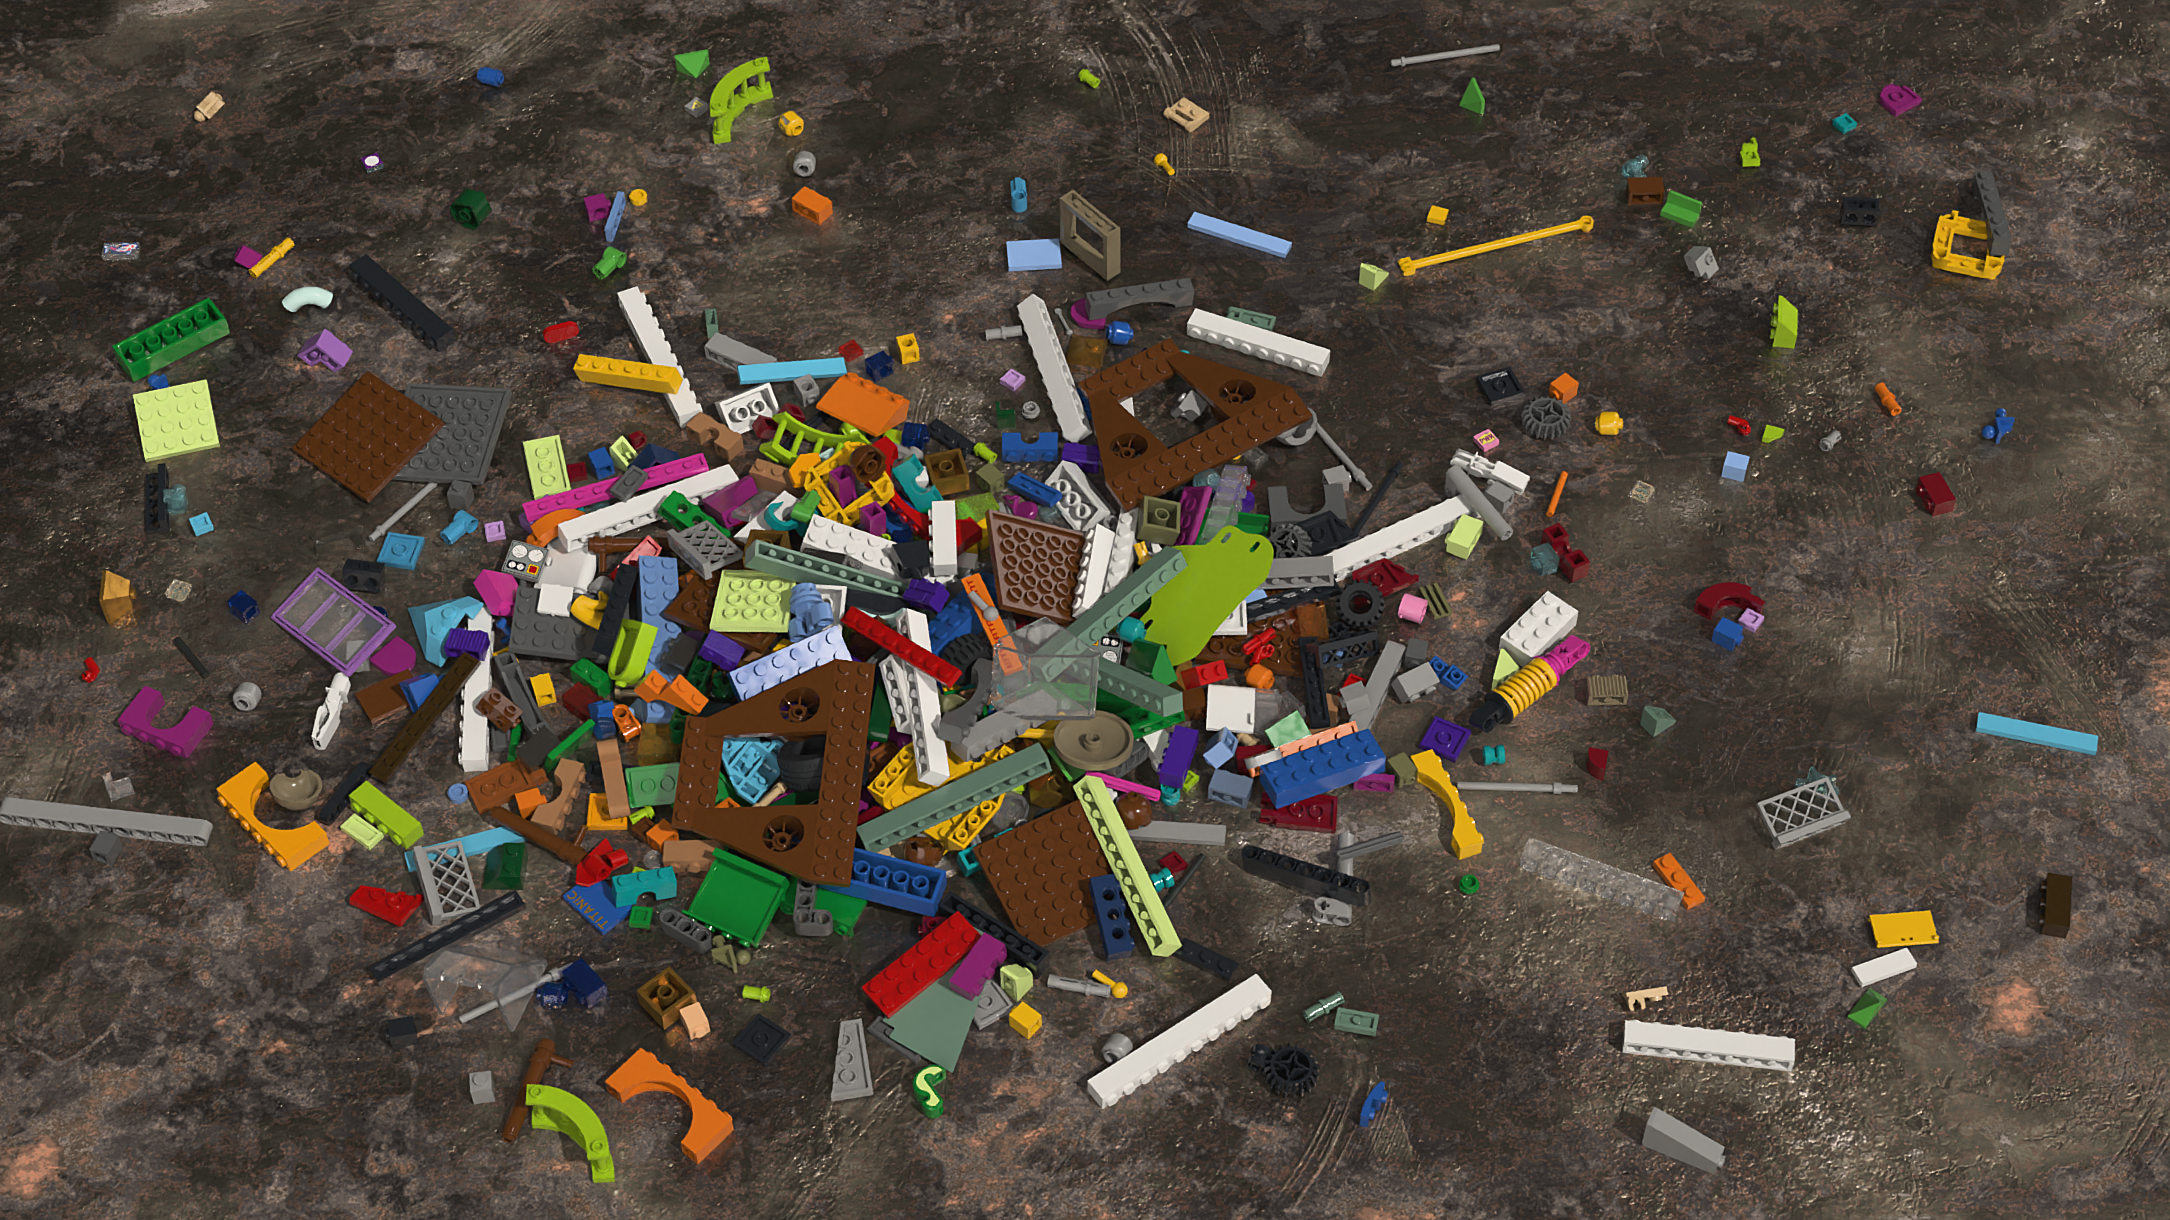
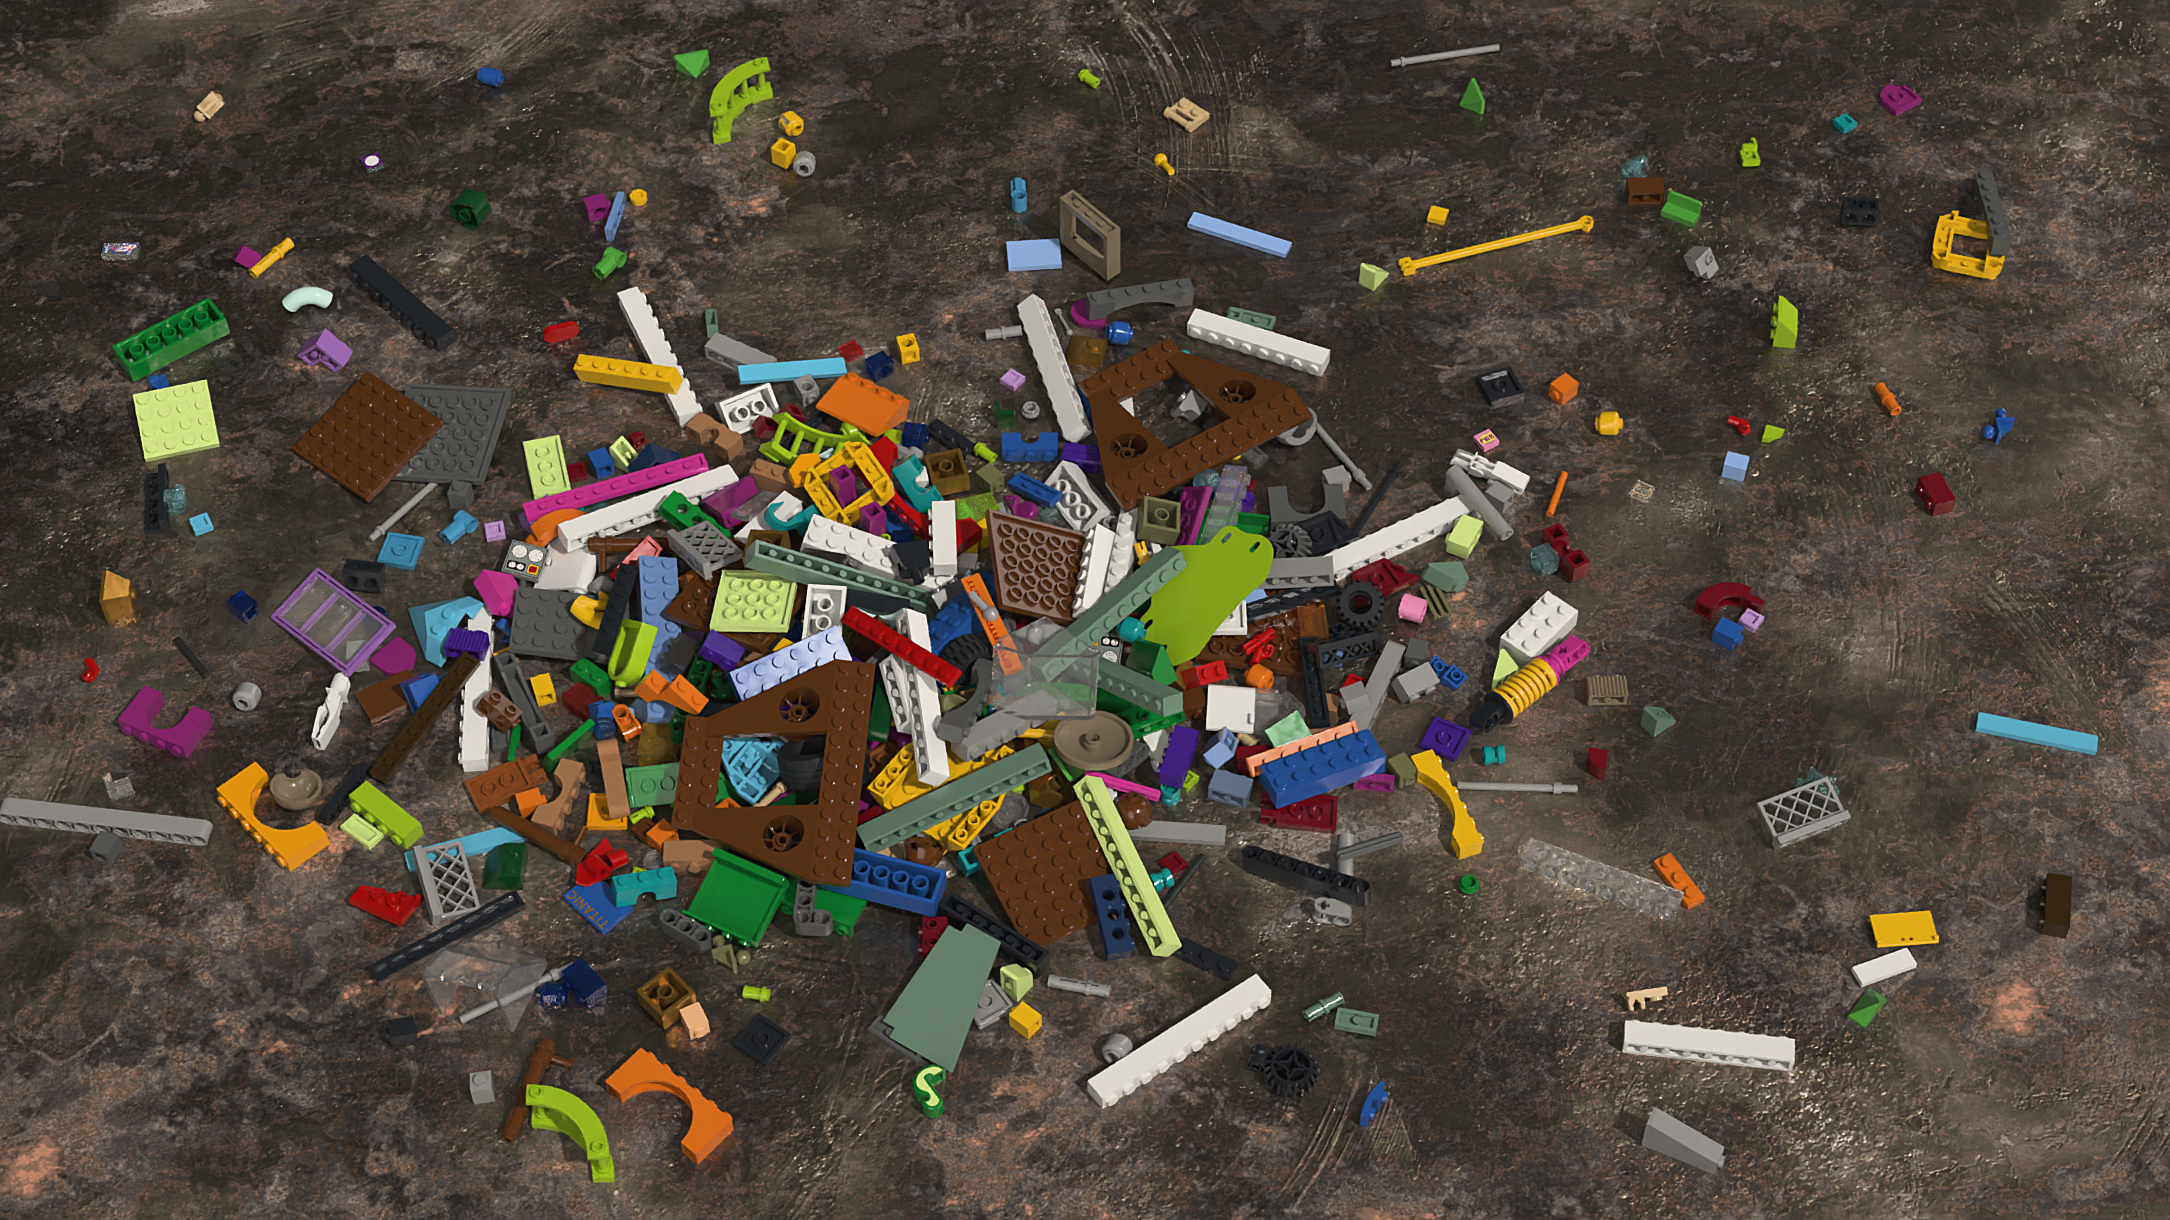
clear tile [165,579,192,602] -> none
medium blue tile [448,783,469,804] -> none
clear smoke brick [515,726,561,773] -> none
white piece [537,583,574,617] -> none
dark grey plate [610,465,648,503] -> none
green plate [629,906,653,929] -> none
light grey tile [685,97,709,118] -> none
medium blue beam [788,583,834,643] -> none
orange brick [791,186,833,225] -> none
bright green piece [791,490,821,525] -> none
light grey wing [831,1019,873,1102] -> none
reddish brown cylinder [848,445,887,484] -> none
red plate [862,911,981,1019] -> none
dark purple brick [903,578,950,613] -> none
magenta brick [949,932,1007,1001] -> none
yellow bar [1092,970,1128,998] -> none
light grey beam [1244,748,1283,769] -> none
dark grey gear [1521,395,1571,441] -> none
light grey pin [1819,430,1841,451] -> none
none -> yellow brick [771,138,796,169]
none -> sand green slope [1421,561,1469,592]

